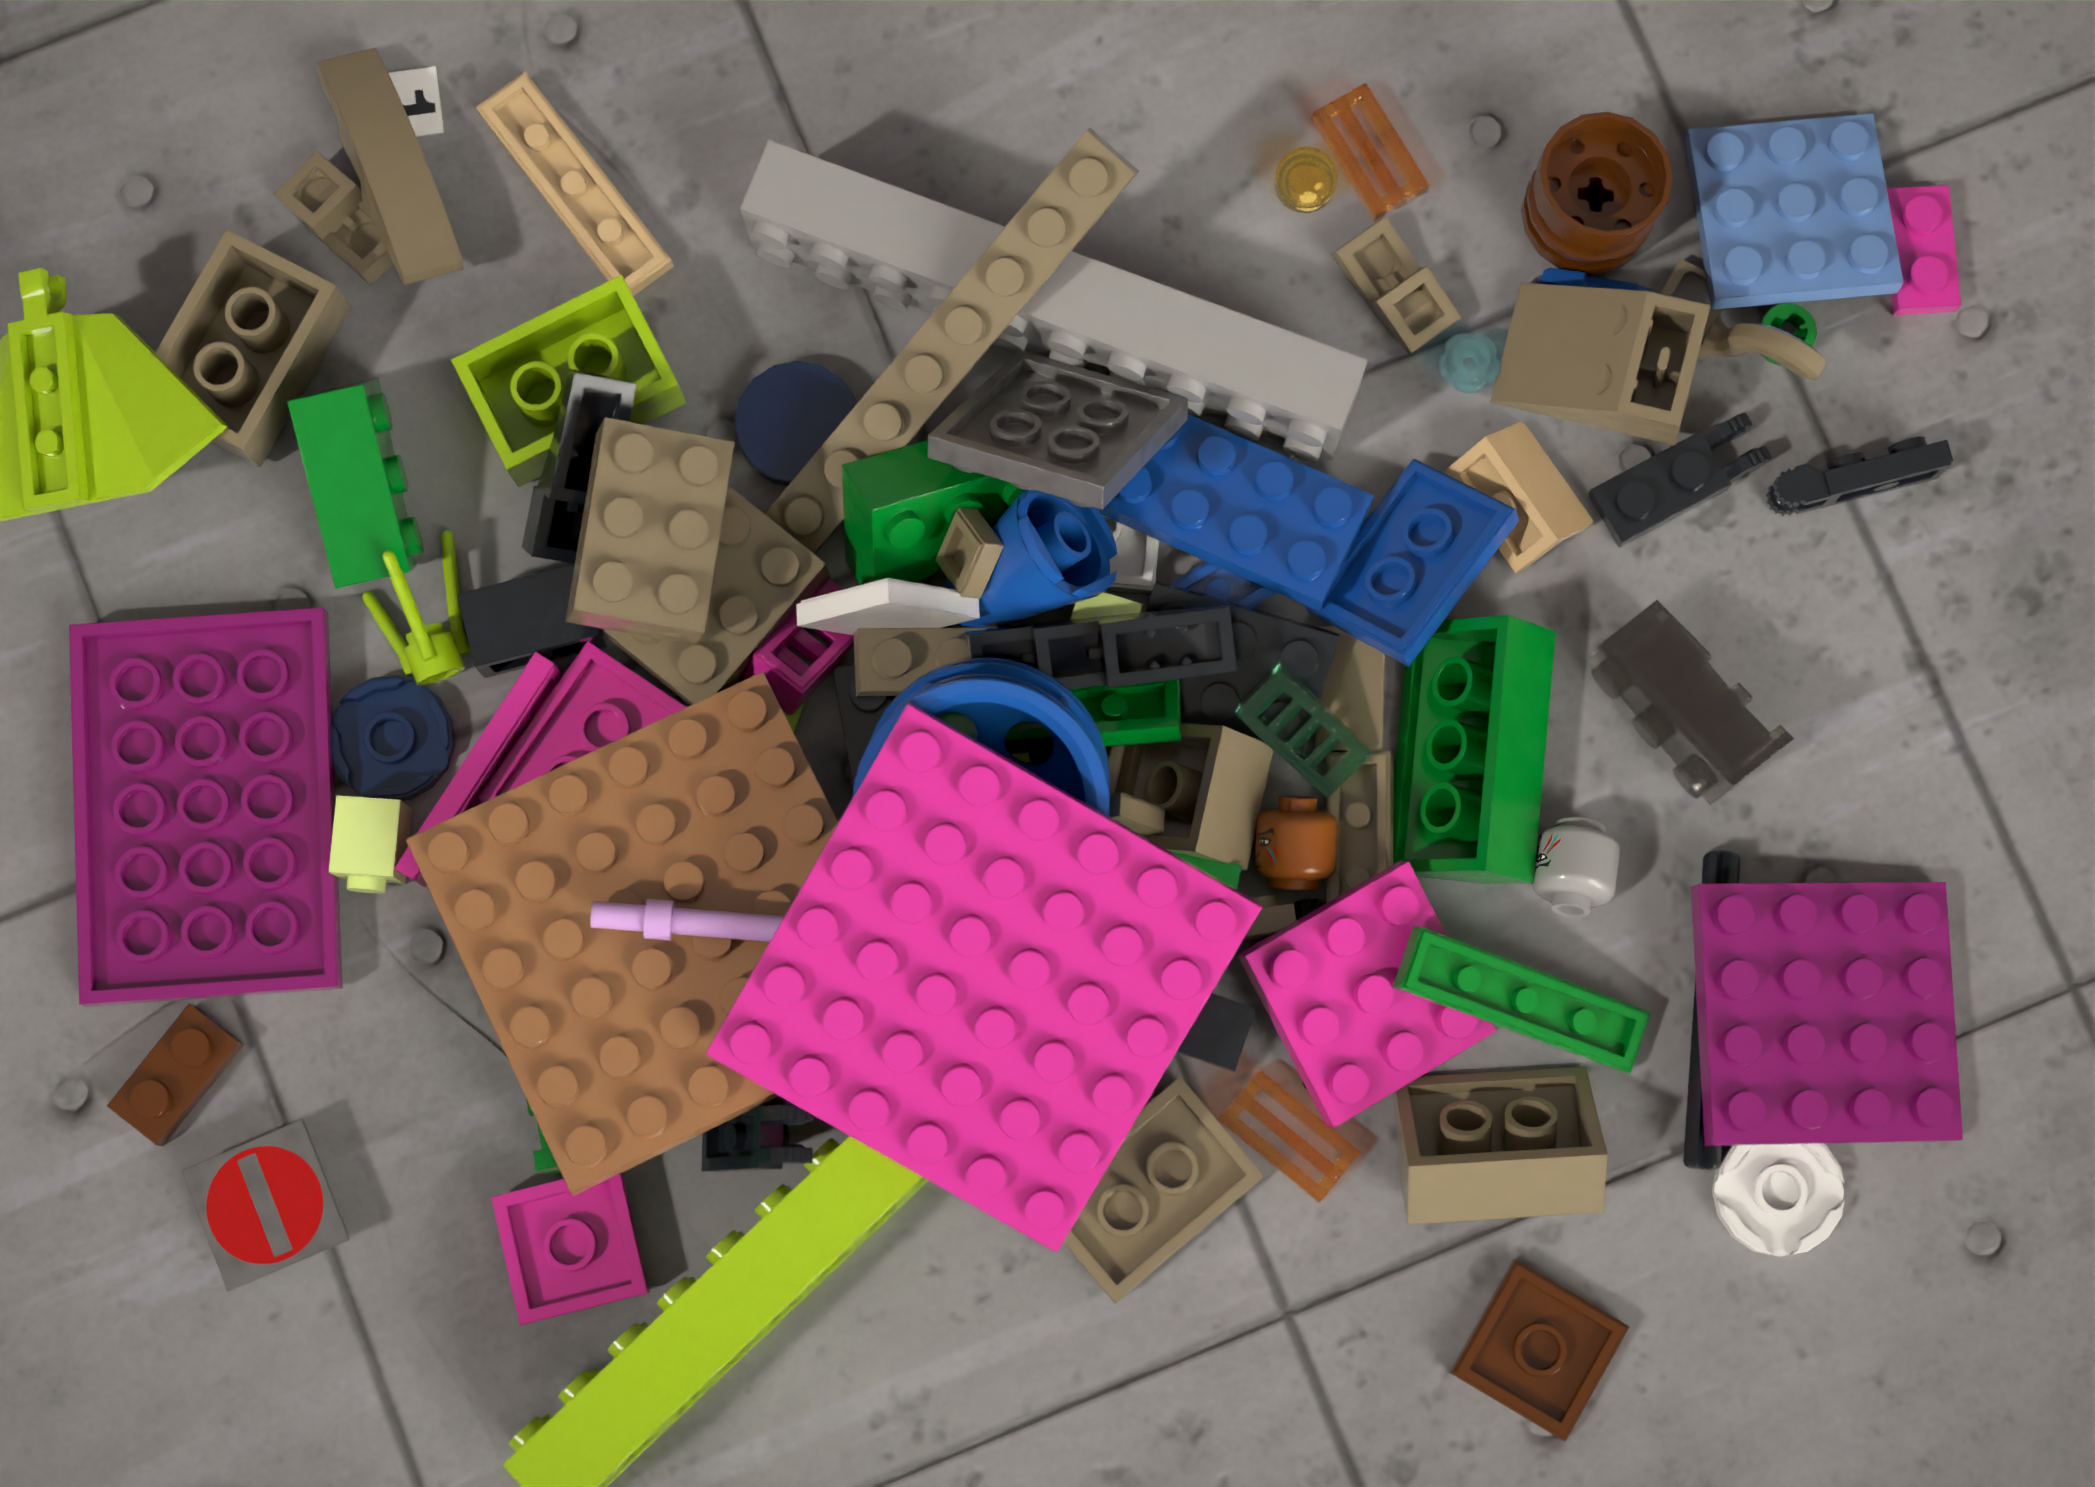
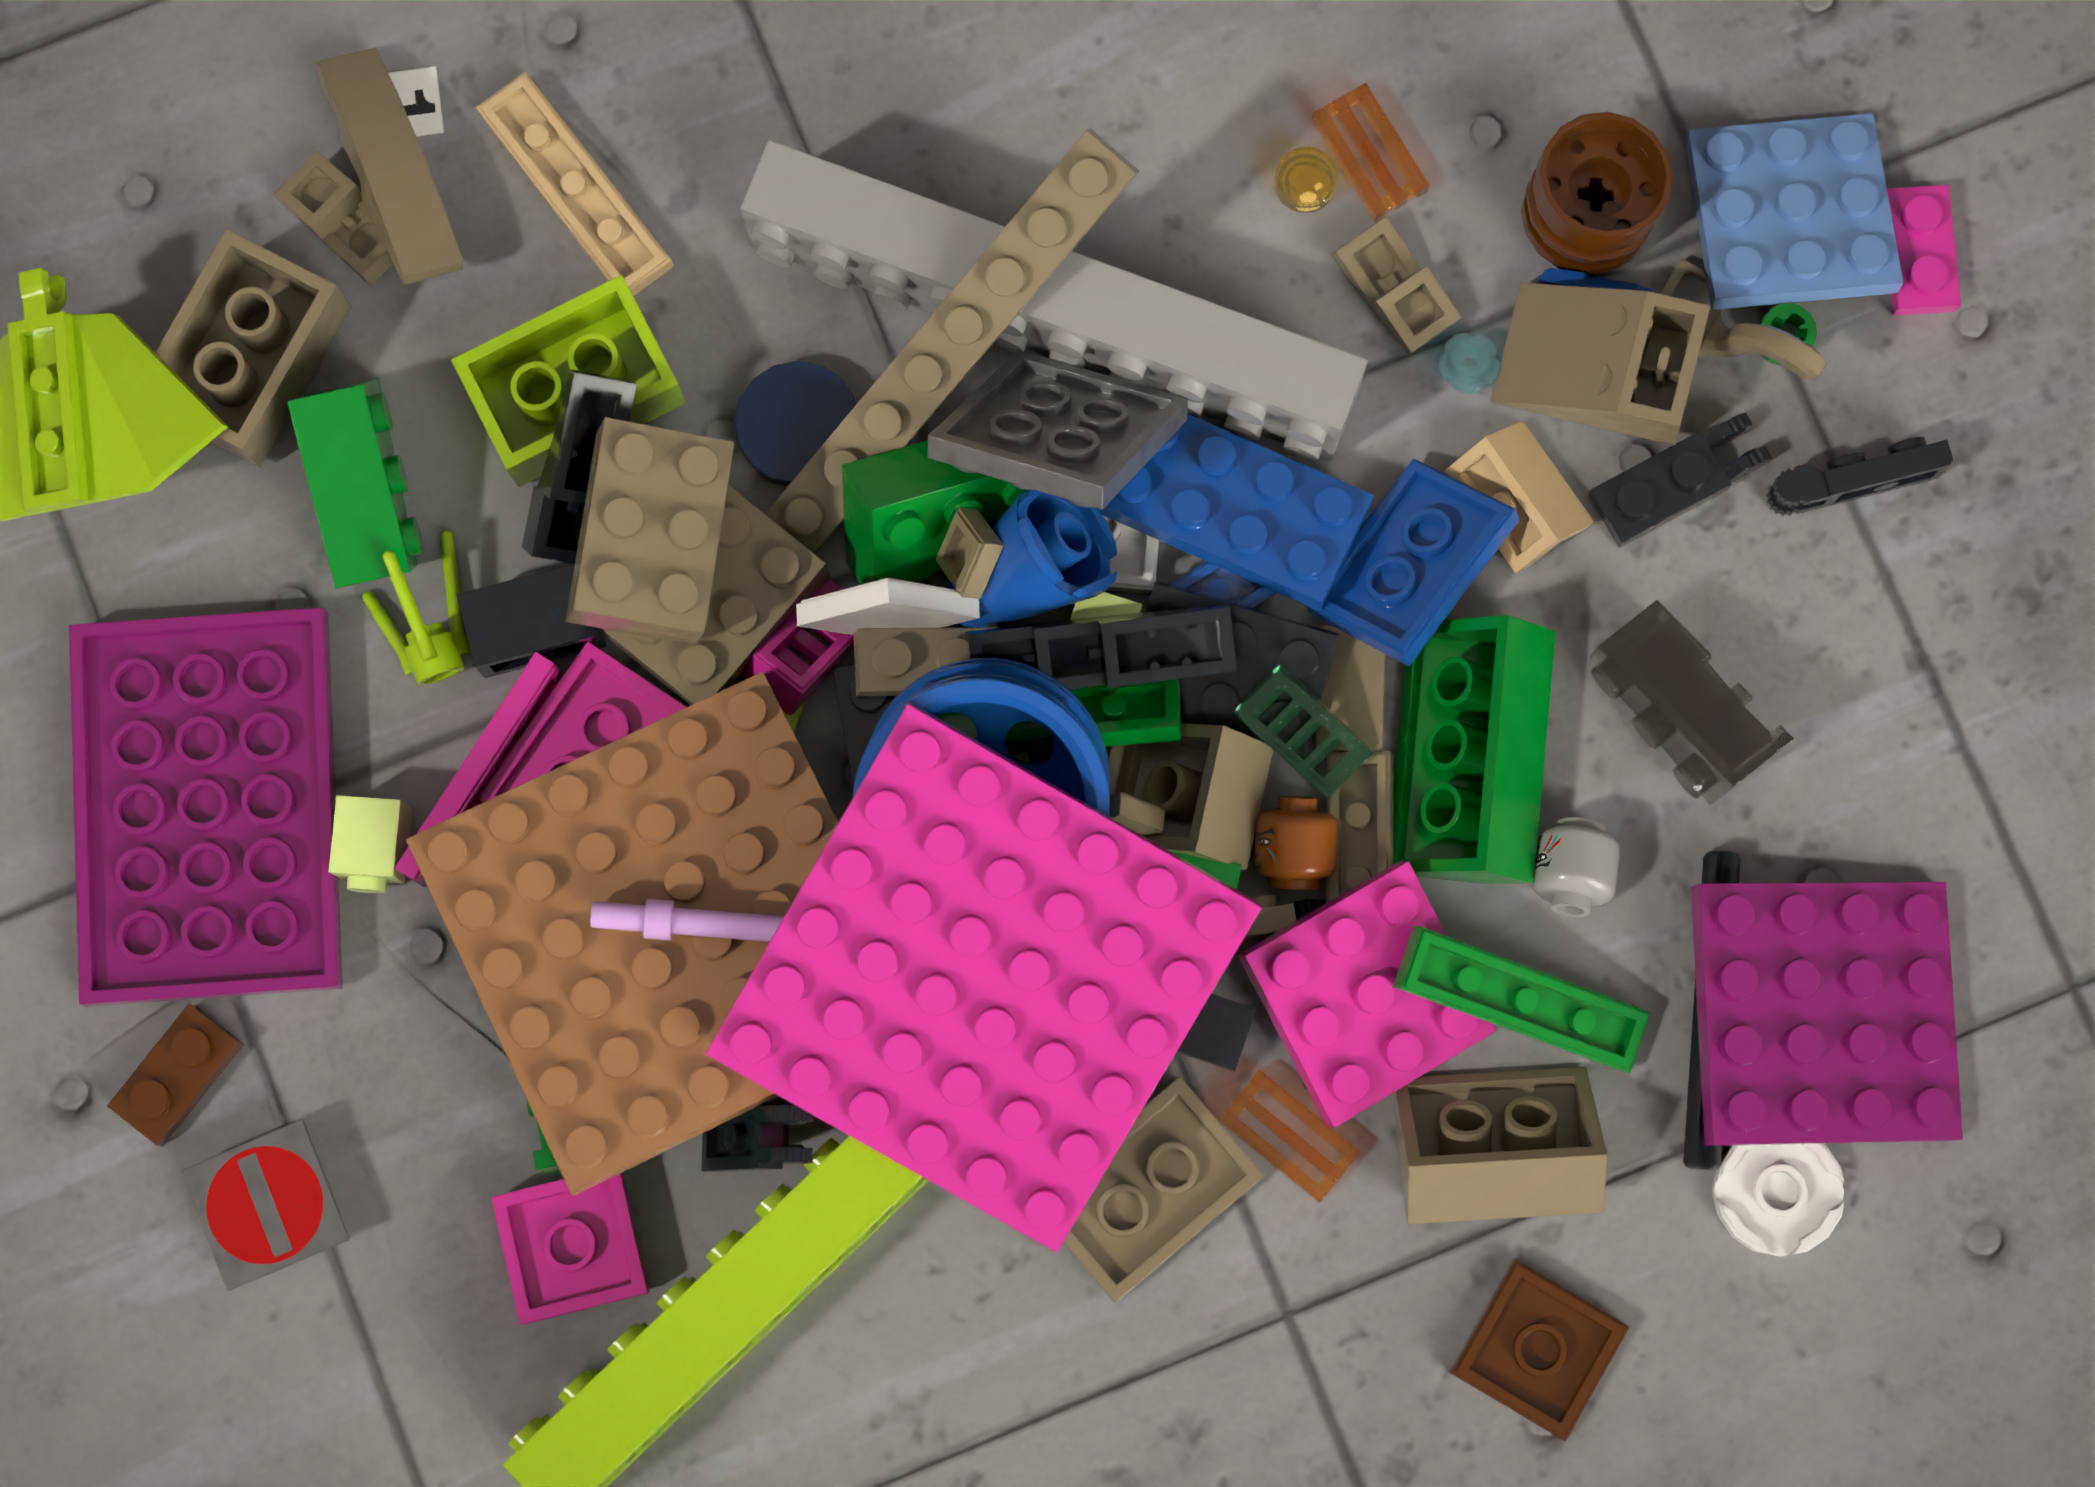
dark blue tile [330,675,455,801] -> none

